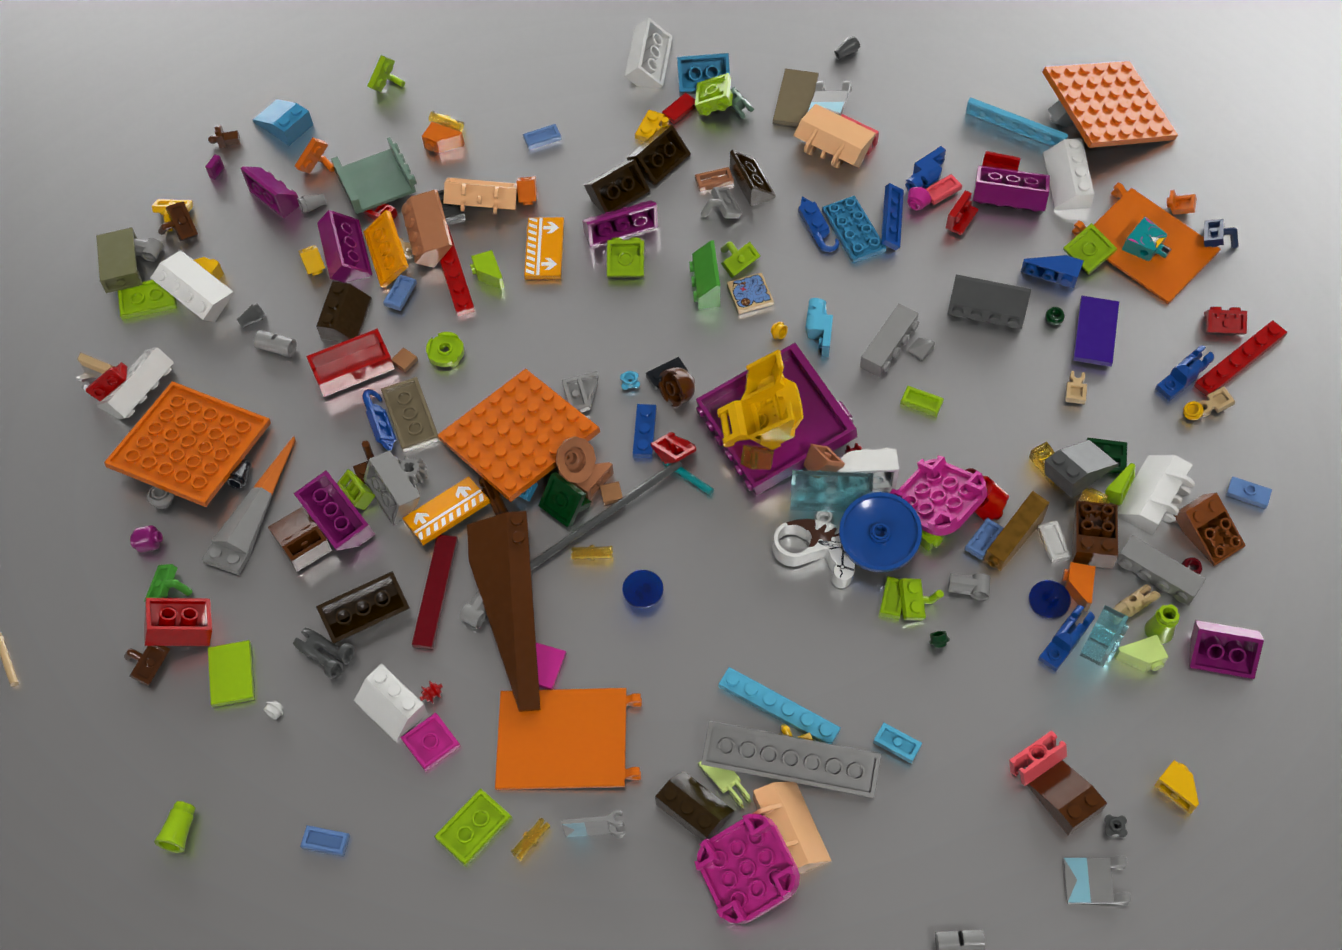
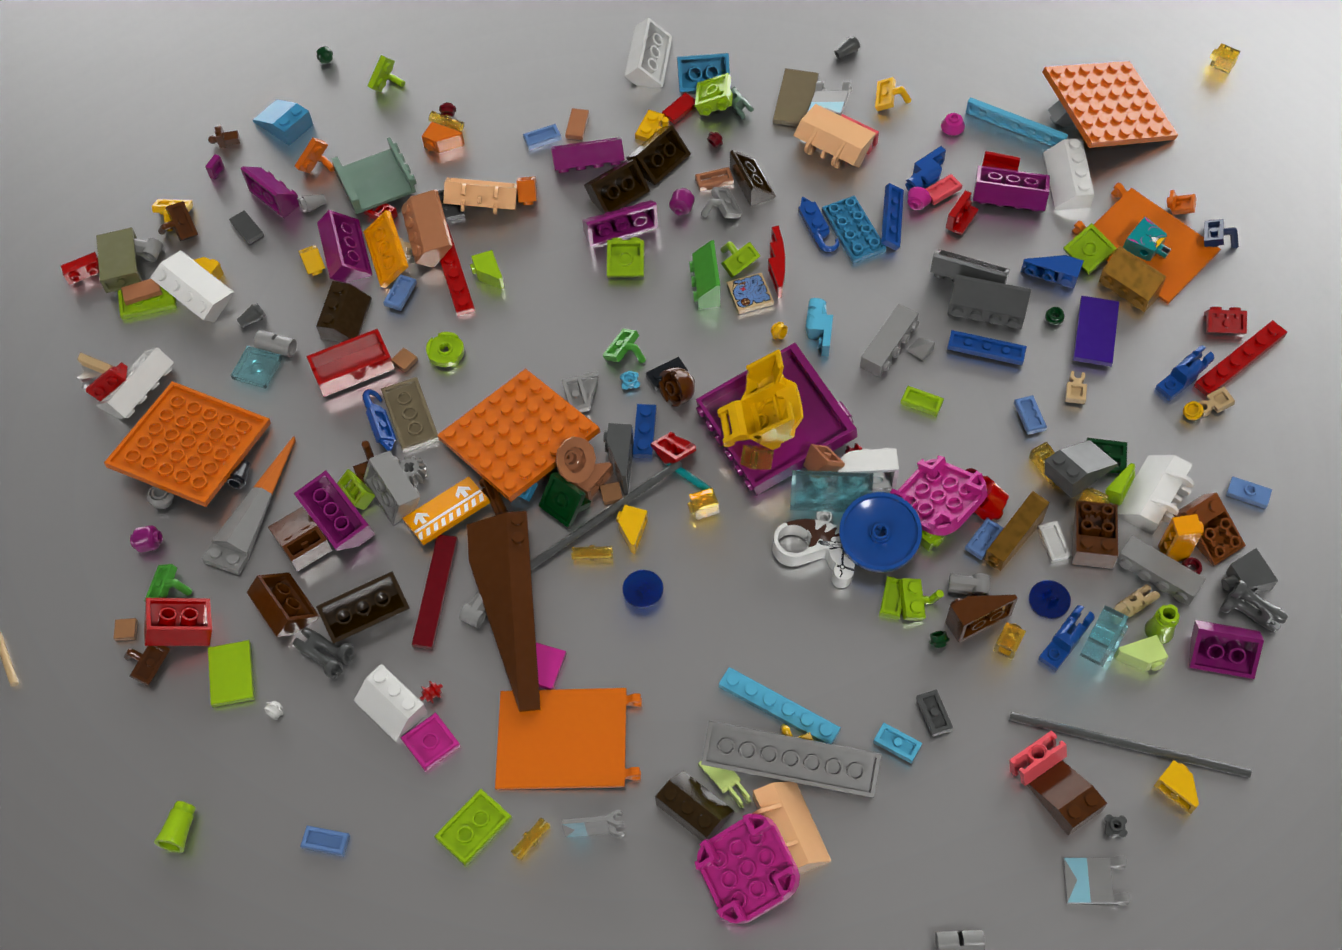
light orange tile [524,217,564,280] -> none
orange slope [1062,562,1096,612] -> none
none -> red bracket [61,252,99,285]
none -> medium nougat tile [113,618,138,641]
none -> nougat tile [121,279,162,305]
none -> dark grey tile [229,210,264,245]
none -> clear light blue tile [231,346,282,389]
none -> reddish brown slope [246,572,320,637]
none -> dark green plate [316,46,333,64]
none -> dark red plate [439,102,456,117]
none -> magenta slope [551,137,625,173]
none -> nougat tile [565,108,589,140]
none -> bright green plate [603,328,646,363]
none -> dark grey slope [603,423,634,495]
none -> yellow slope [616,505,648,554]
none -> magenta head [669,188,695,216]
none -> clear yellow brick [687,487,719,520]
none -> dark red plate [707,132,723,148]
none -> red slope [768,225,785,298]
none -> yellow plate [875,77,911,111]
none -> dark grey plate [916,689,953,737]
none -> dark grey slope [930,249,1010,284]
none -> dark pink cone [941,113,965,136]
none -> reddish brown slope [945,595,1018,642]
none -> blue plate [947,330,1027,366]
none -> clear yellow brick [993,622,1026,660]
none -> dark grey piece [1009,712,1252,778]
none -> medium blue plate [1014,395,1047,435]
none -> pearl gold slope [1099,246,1166,312]
none -> light orange brick [1158,514,1204,562]
none -> clear yellow brick [1210,43,1241,74]
none -> dark grey piece [1220,579,1288,632]
none -> dark grey torso [1221,548,1278,594]

